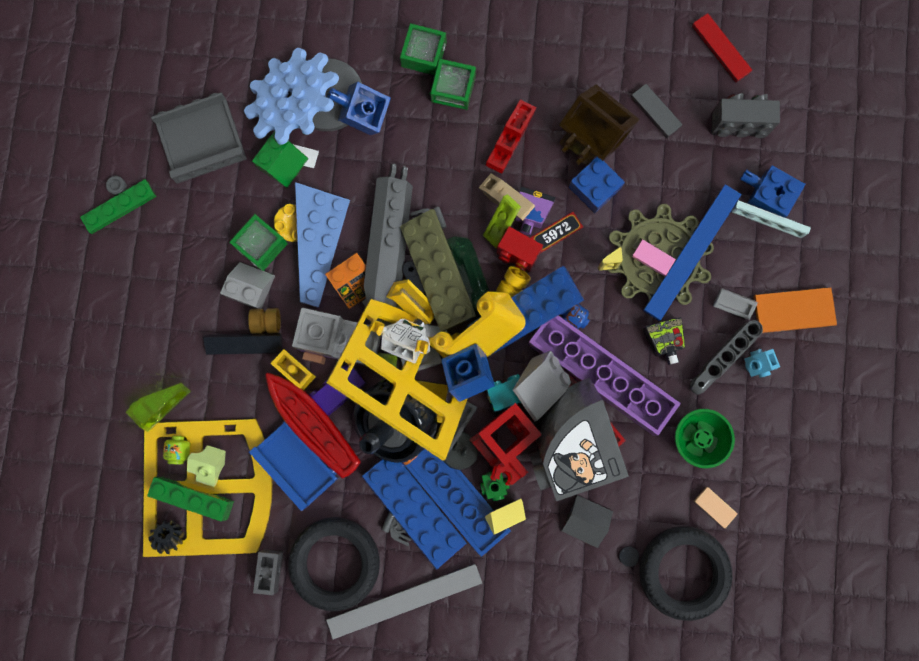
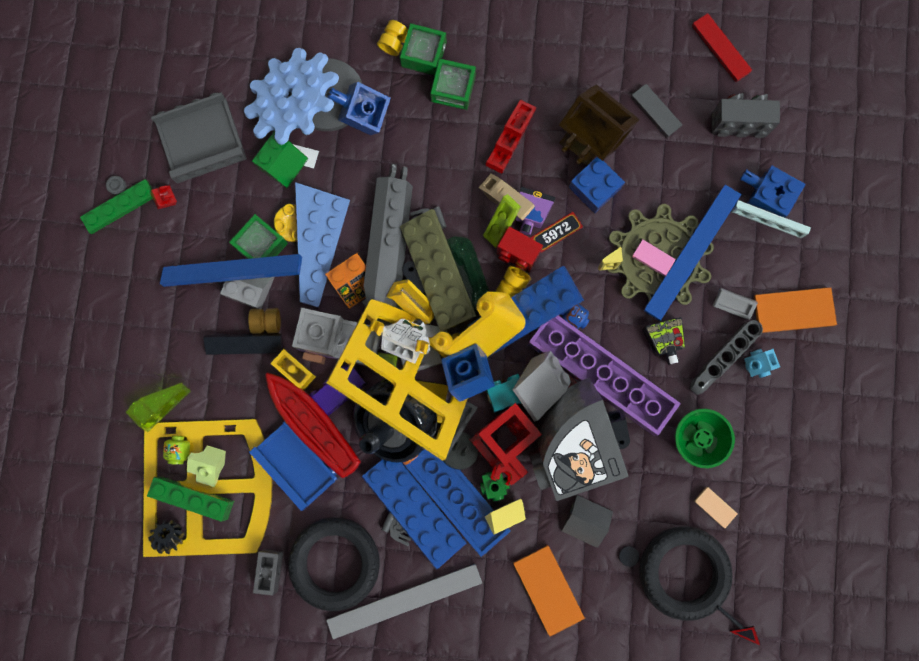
none -> red tile [151,185,177,209]
none -> blue tile [160,254,302,287]
none -> yellow wheel [377,20,408,56]
none -> orange tile [513,545,585,637]
none -> black leg [607,409,630,449]
none -> black piece [717,606,761,645]

